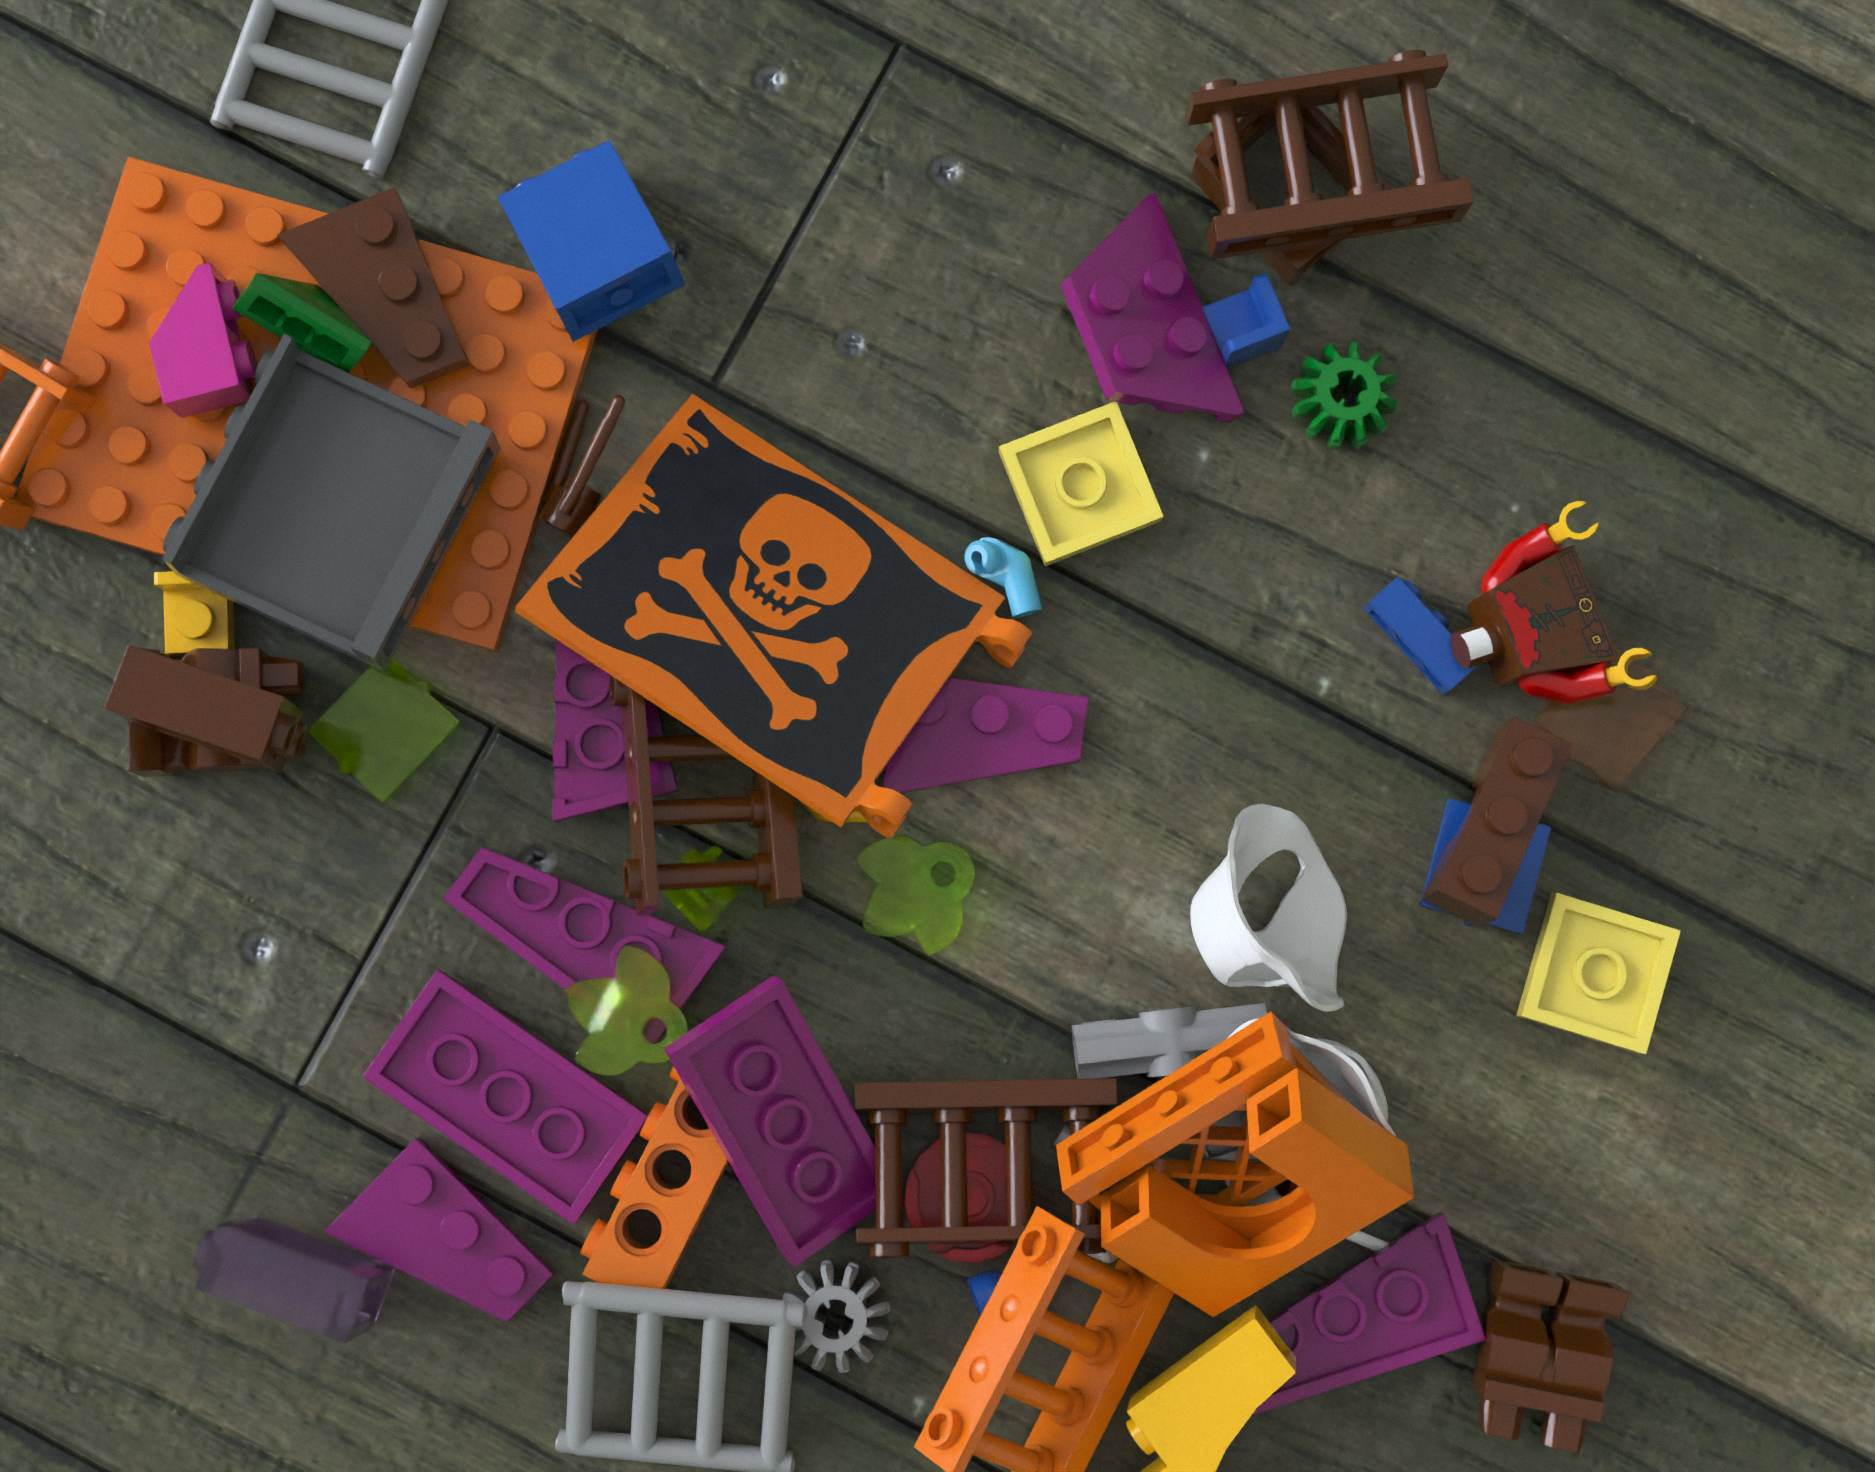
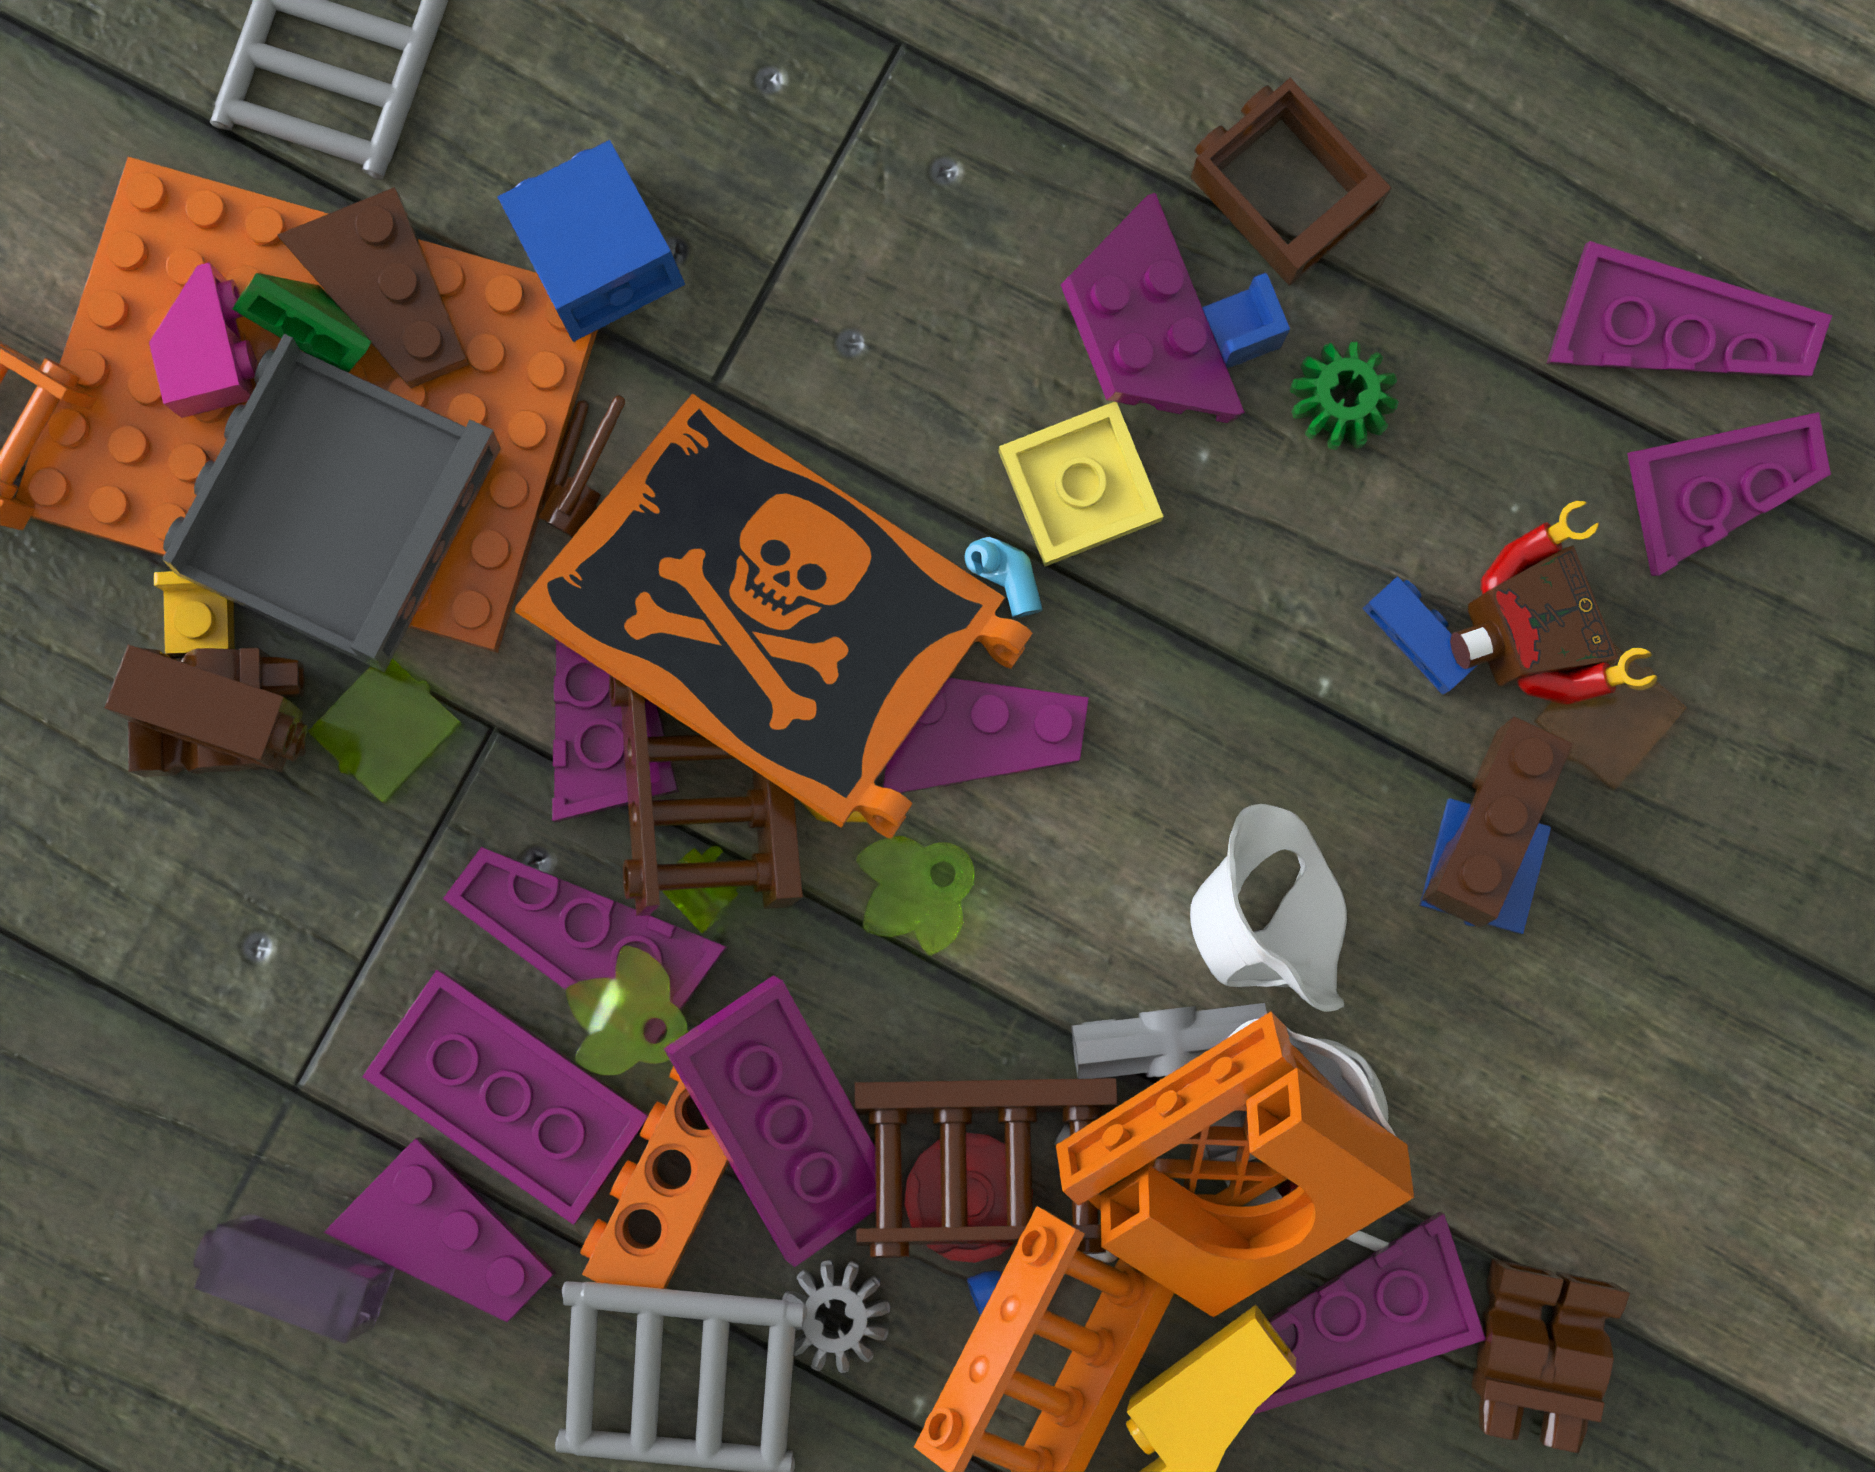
reddish brown fence [1186,50,1473,260] -> none
light yellow plate [1516,893,1681,1055] -> none
none -> magenta wing [1546,241,1832,378]
none -> magenta wing [1627,412,1831,576]

